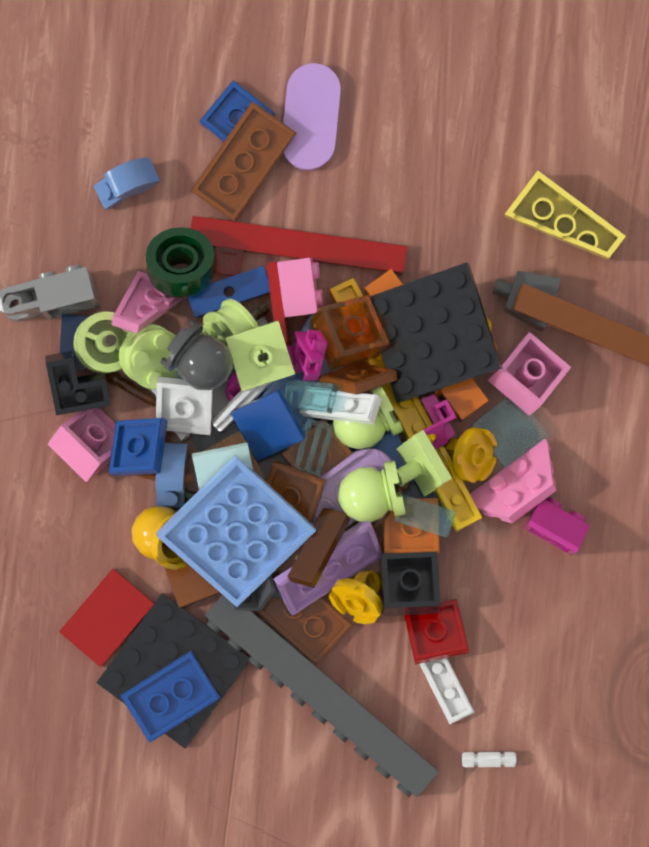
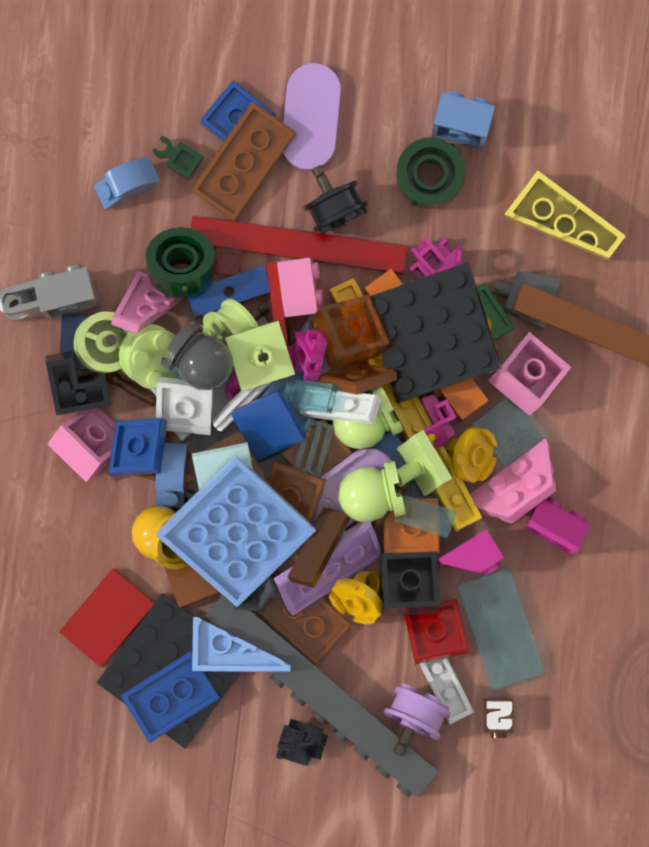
white axle [462,752,516,767] -> none
none -> dark green plate [152,136,204,180]
none -> light blue wing [192,617,291,672]
none -> black hair [276,719,328,766]
none -> black wheel [303,165,369,235]
none -> lavender wheel [384,683,451,756]
none -> dark green piece [396,137,465,209]
none -> dark pink piece [409,237,462,279]
none -> medium blue brick [431,91,495,149]
none -> dark pink slope [437,529,504,576]
none -> clear light blue tile [457,568,545,691]
none -> green tile [477,282,515,341]
none -> brick [484,698,513,738]

